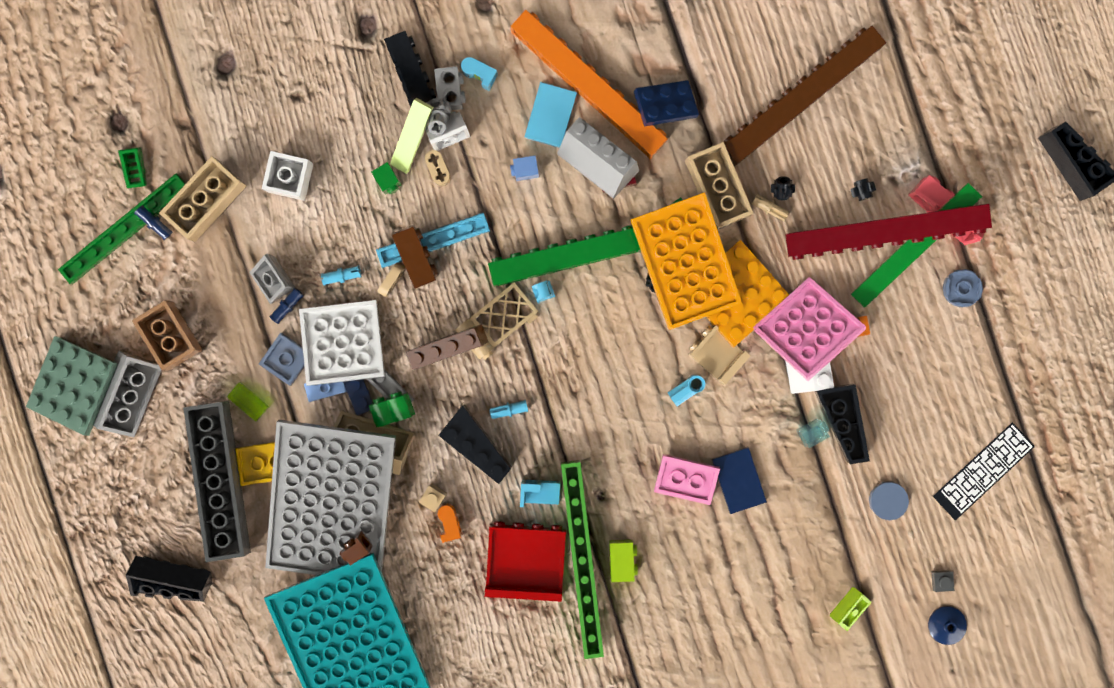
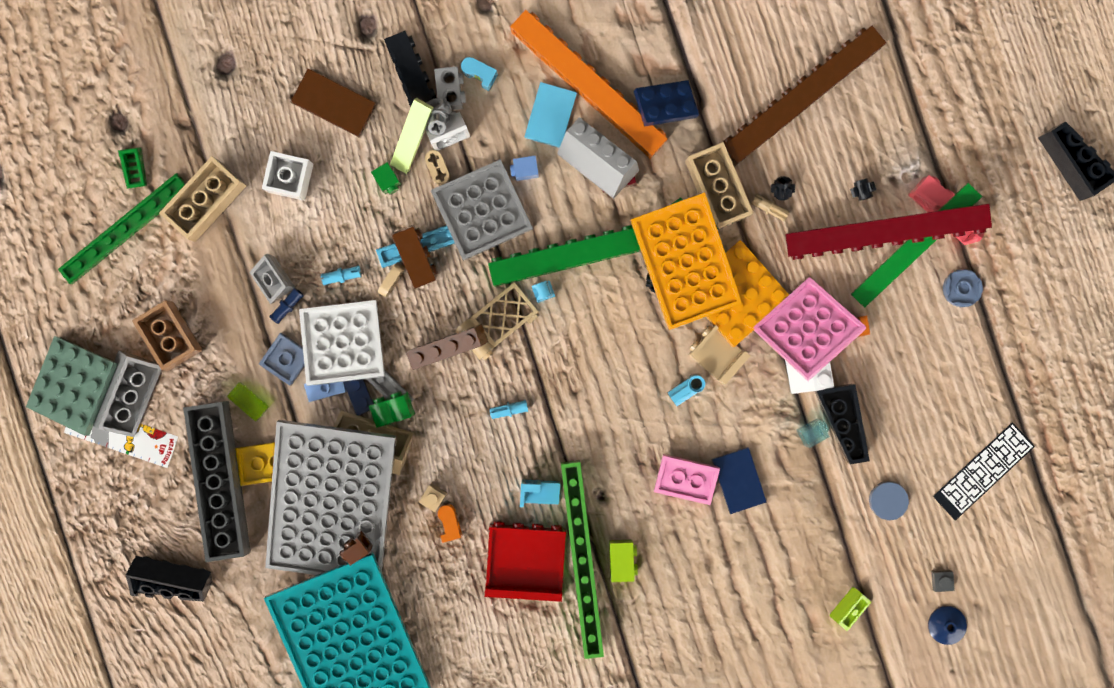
dark blue pin [134,205,173,240] -> none
black wedge [438,404,512,484] -> none
none -> white sticker [64,424,178,468]
none -> reddish brown tile [291,69,377,138]
none -> light grey plate [431,159,533,261]

